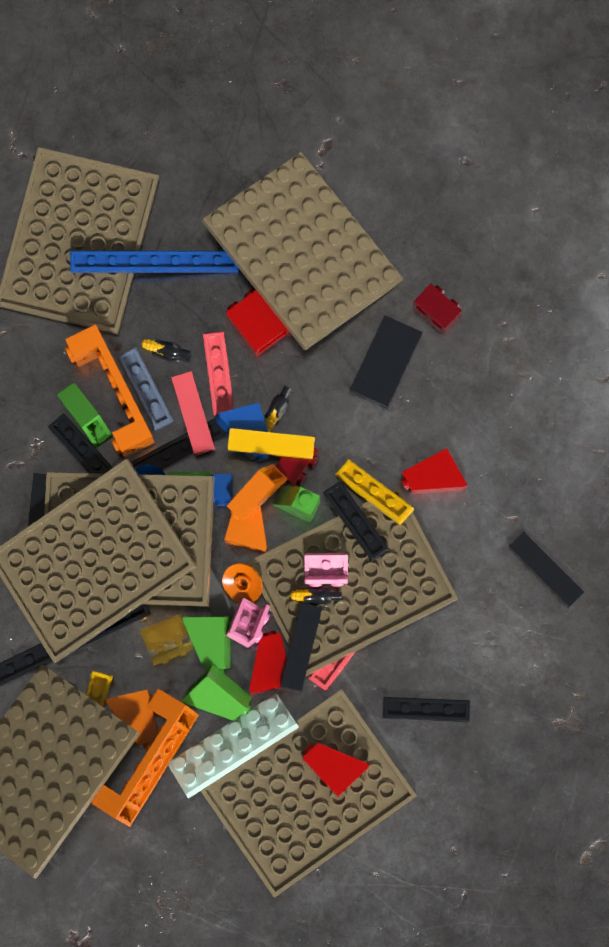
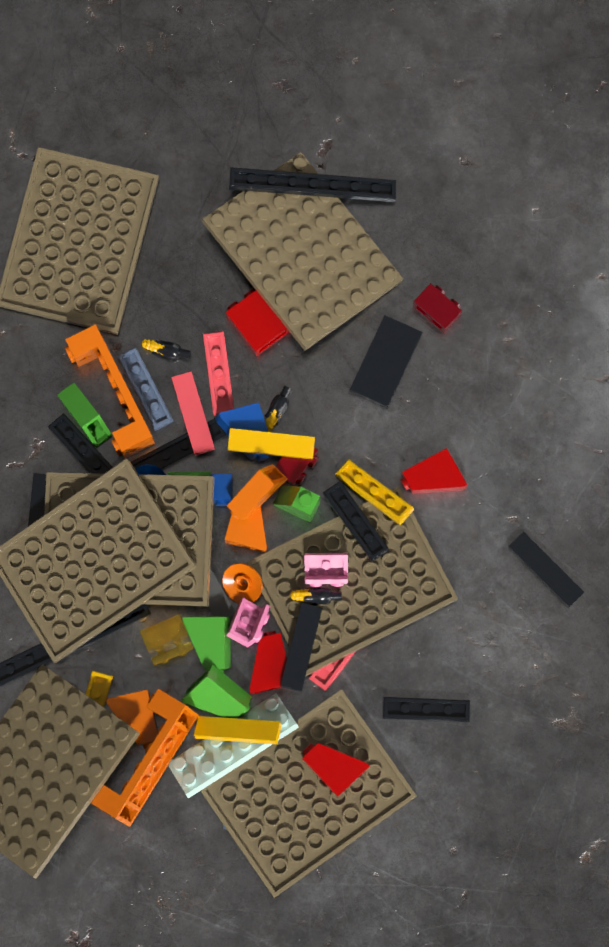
blue tile [70,251,238,273] -> none
none -> yellow tile [194,716,282,744]
none -> black tile [229,167,396,202]

